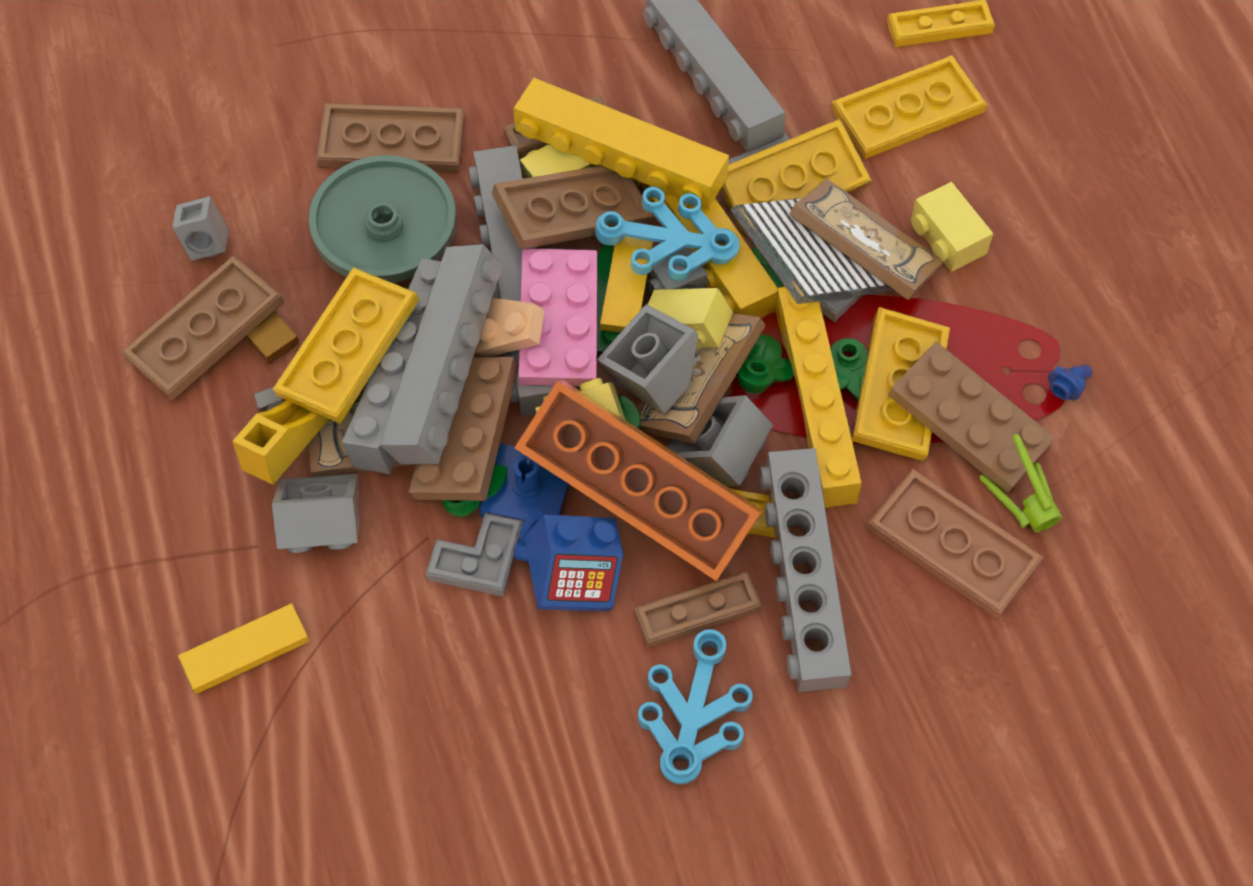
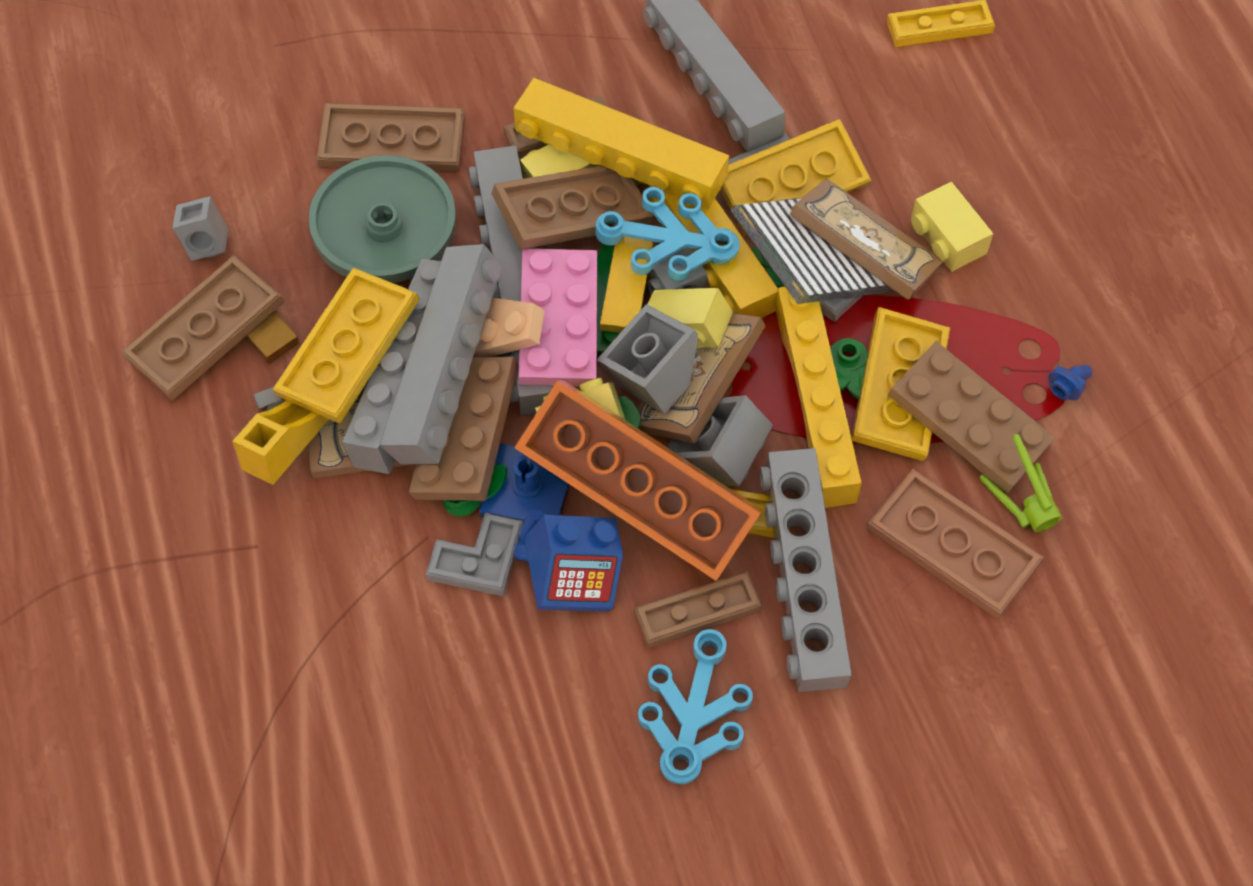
yellow tile [178,603,310,694] -> none
light grey slope [272,473,360,553] -> none
green plate [737,335,794,394] -> none
yellow tile [831,55,987,160] -> none

